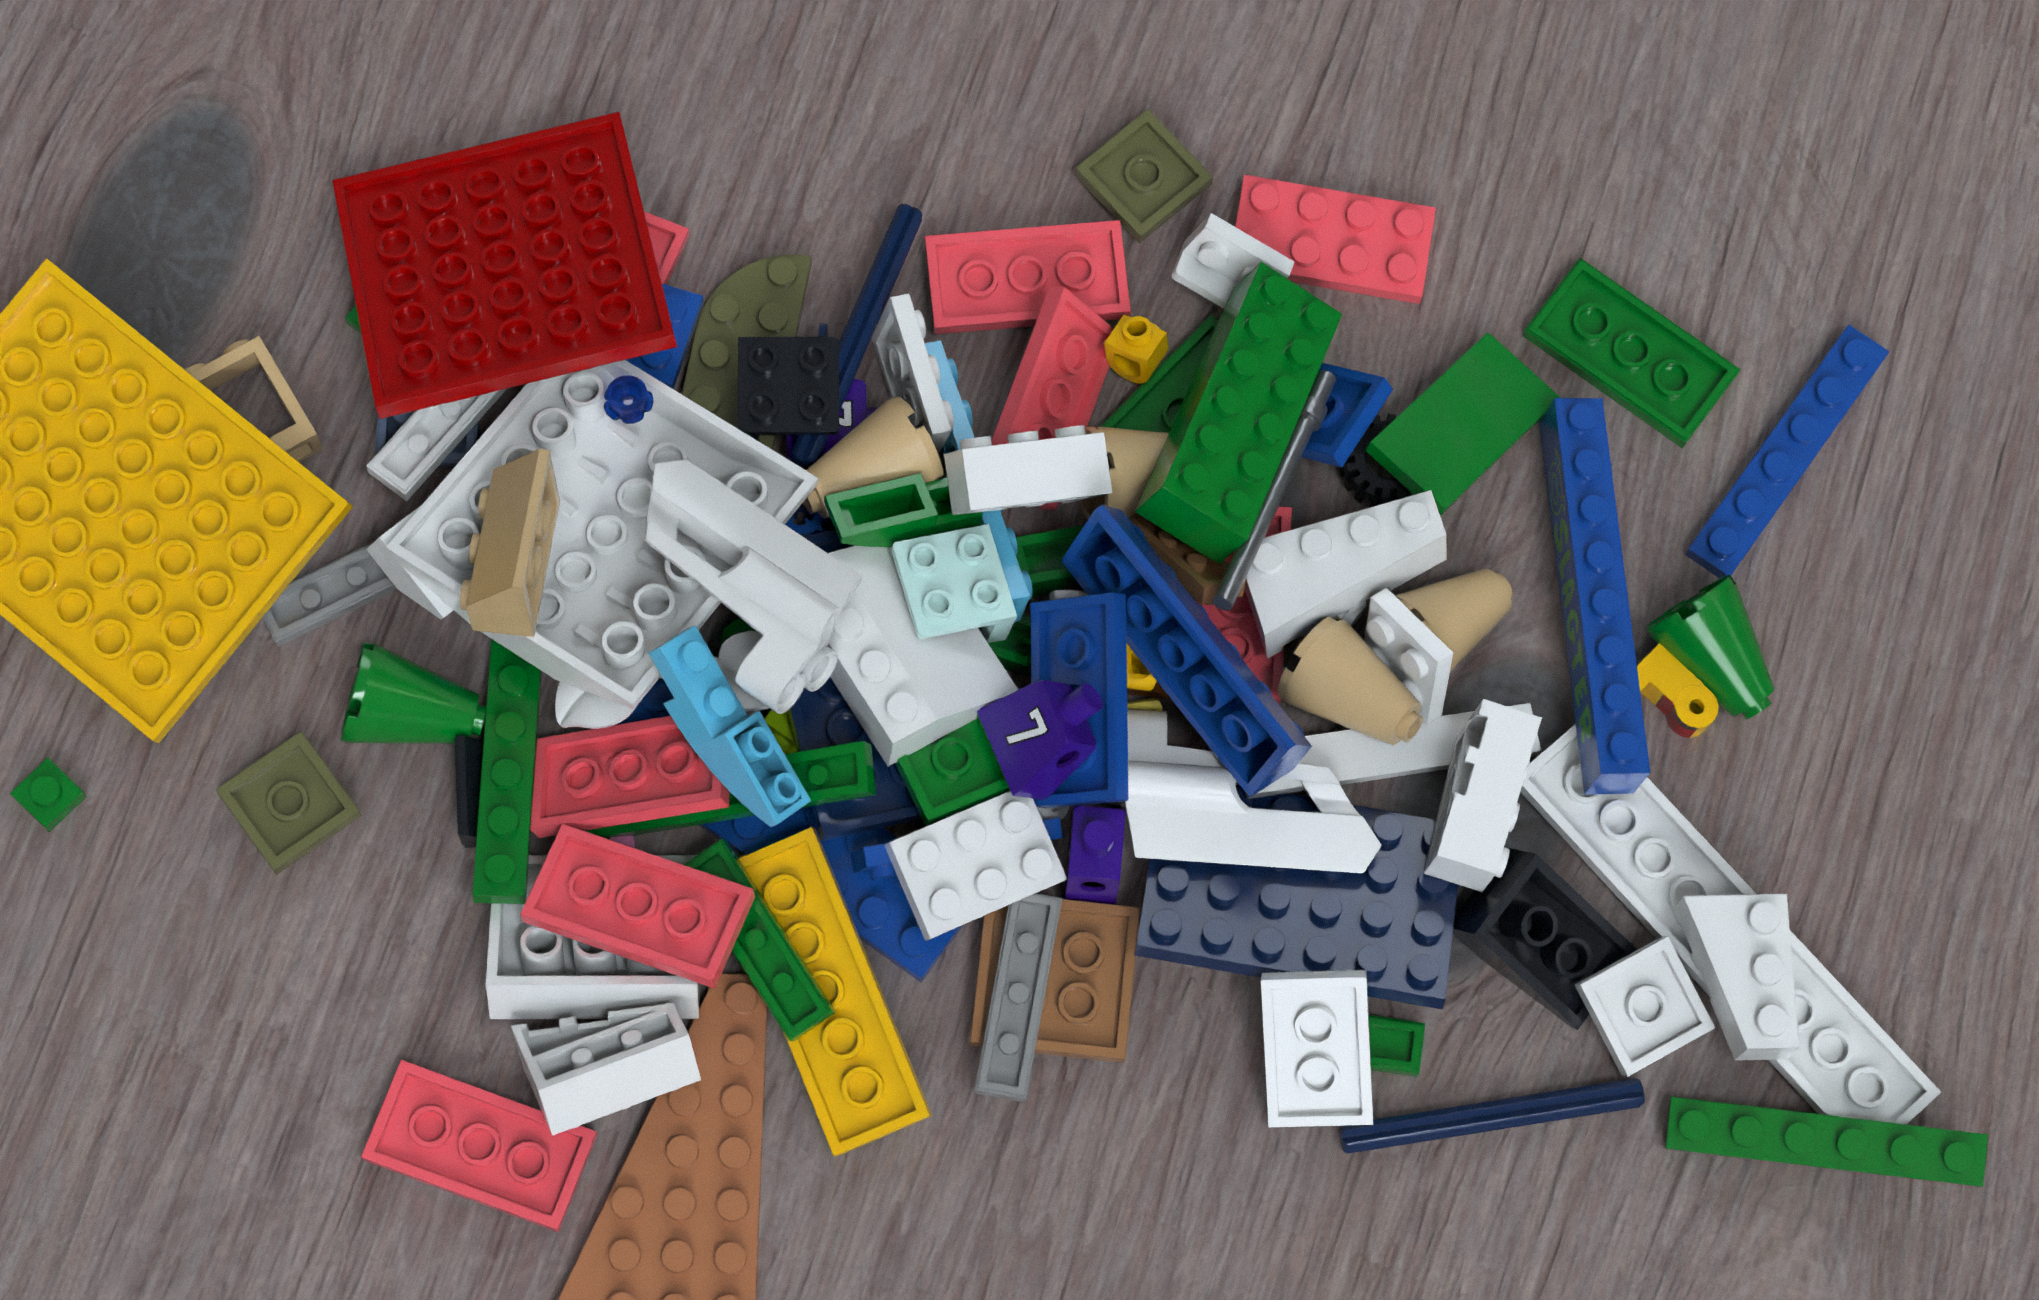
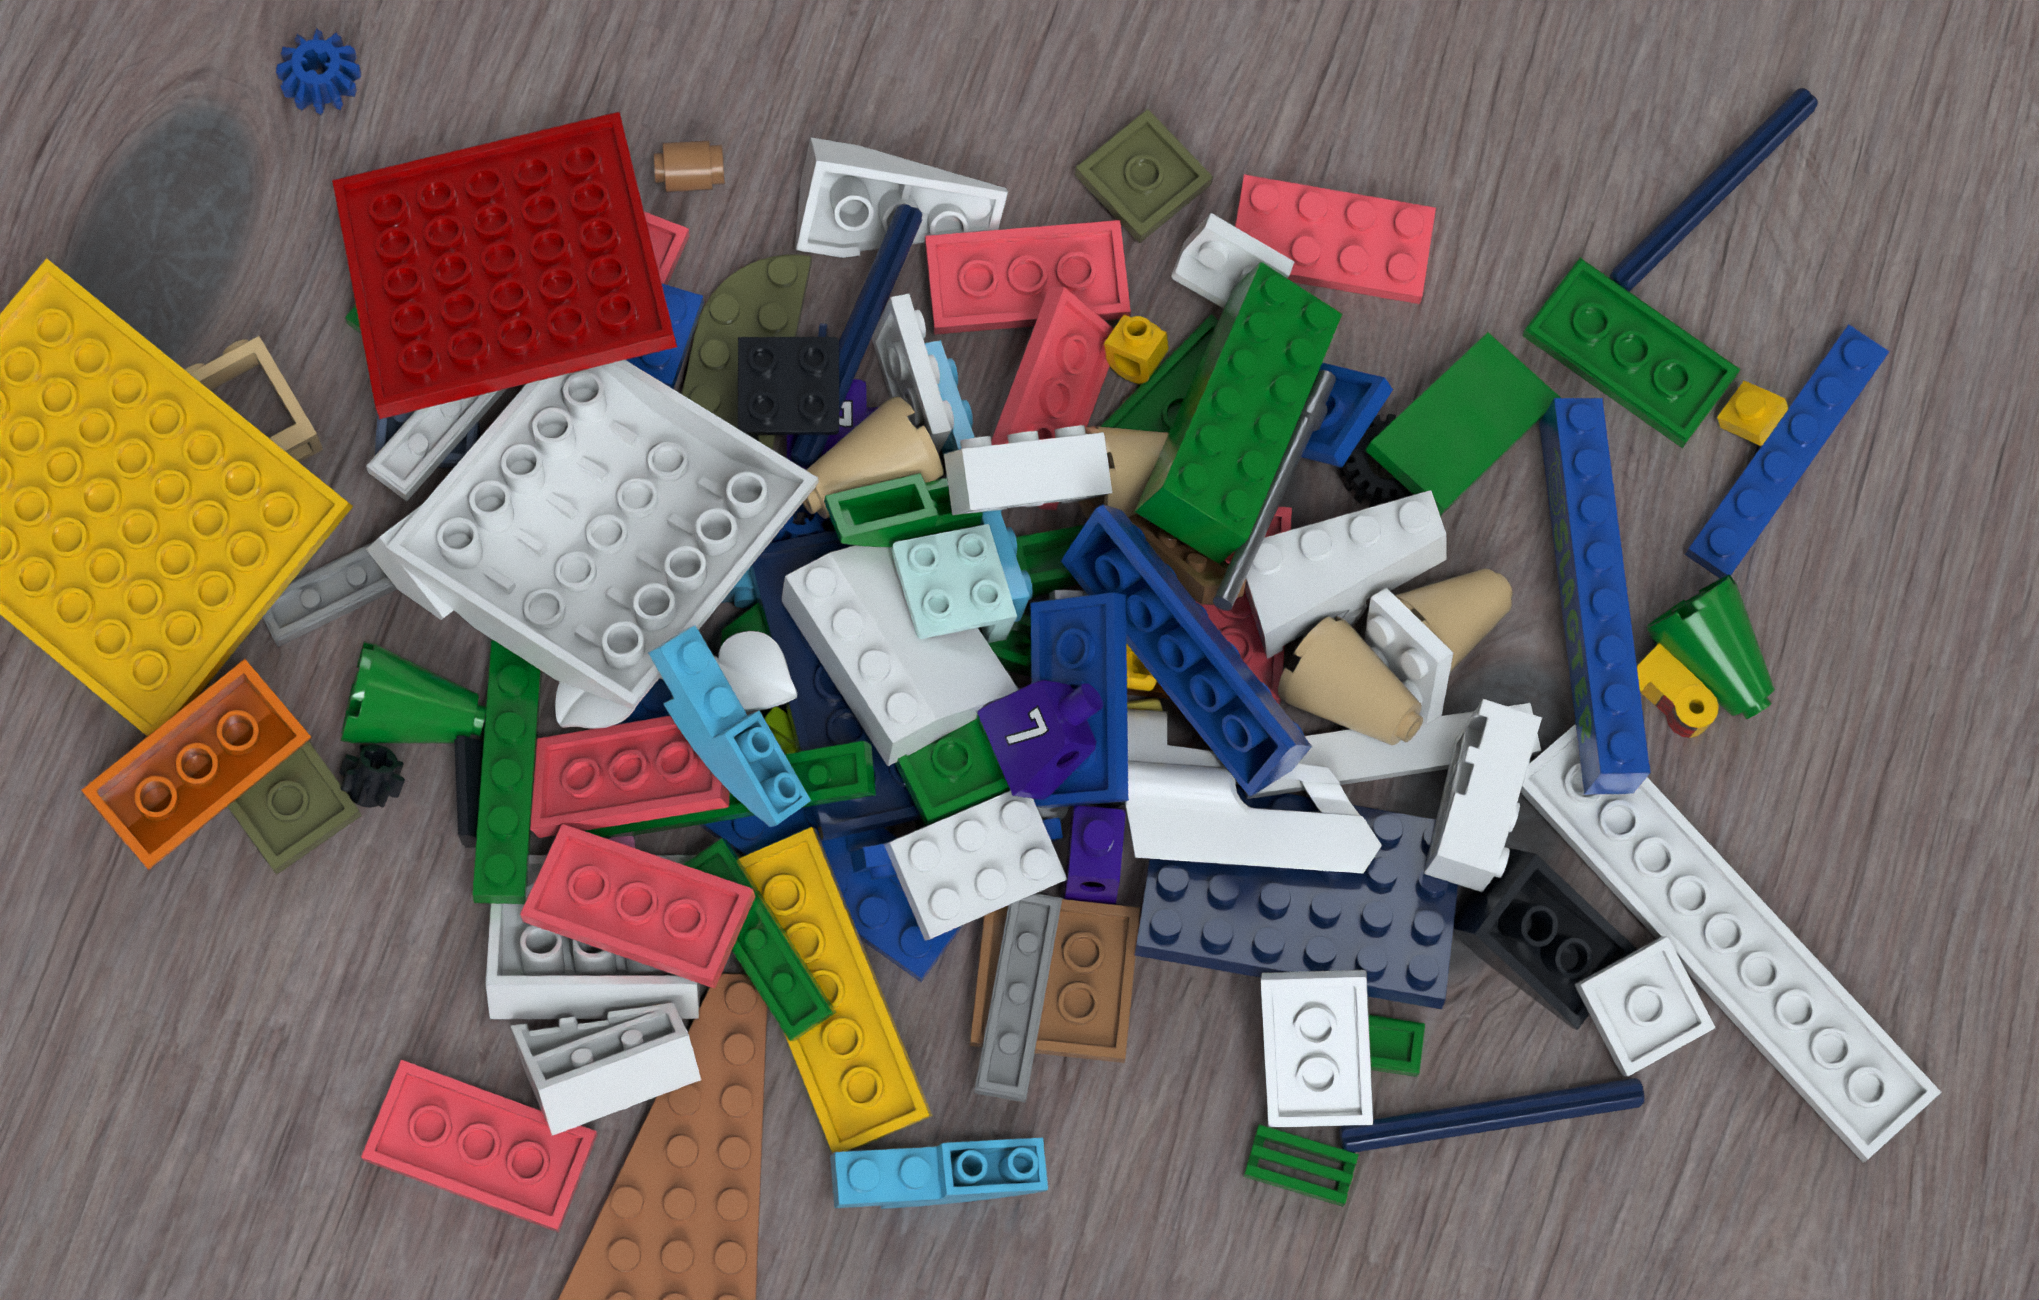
green plate [10,758,87,833] -> none
tan slope [460,449,560,637] -> none
clear blue plate [604,375,654,424] -> none
white panel [645,459,862,714] -> none
green plate [1665,1097,1988,1187] -> none
white wedge [1672,894,1799,1060] -> none
none -> orange slope [81,659,312,870]
none -> blue gear [276,28,361,115]
none -> black gear [339,745,405,808]
none -> medium nougat brick [654,140,725,192]
none -> white wedge [795,138,1008,258]
none -> medium azure slope [830,1138,1048,1209]
none -> green tile [1243,1124,1359,1207]
none -> dark blue axle [1610,88,1818,292]
none -> yellow plate [1717,380,1788,446]

